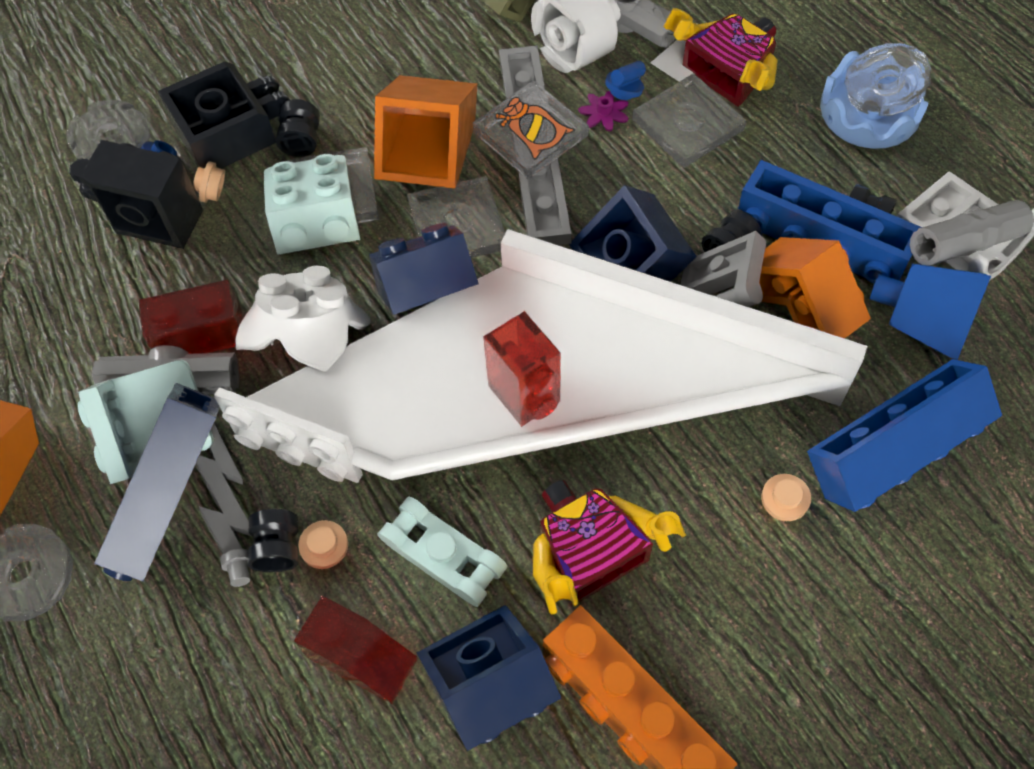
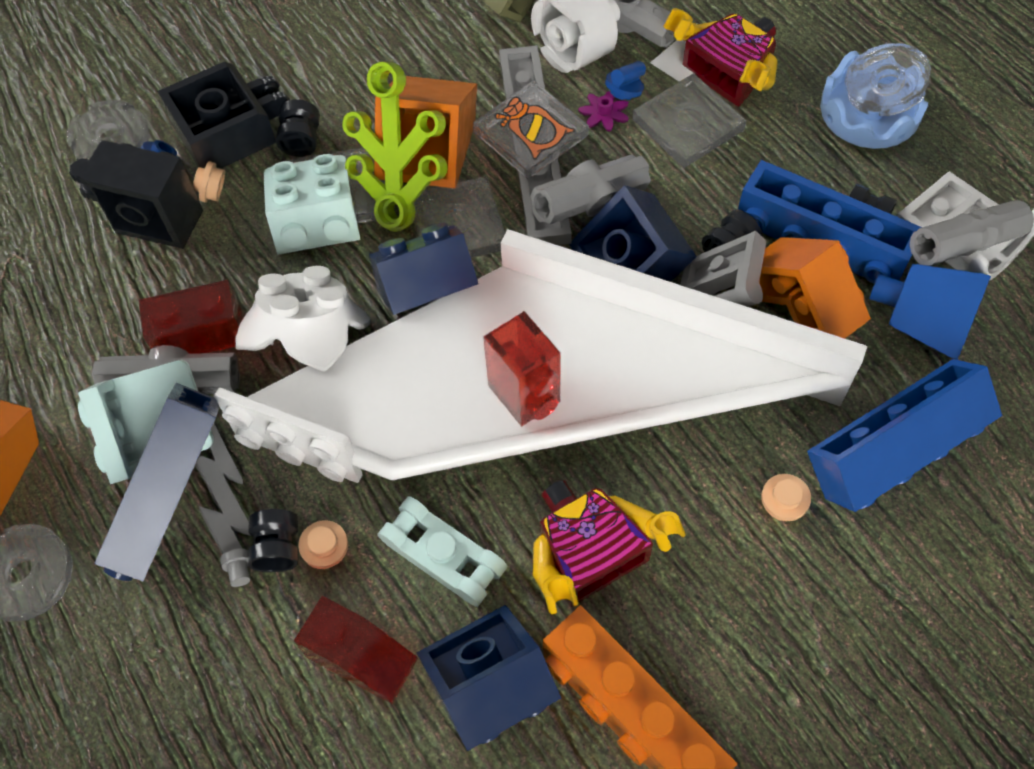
none -> lime plant [342,62,448,232]
none -> light grey piece [530,154,651,225]

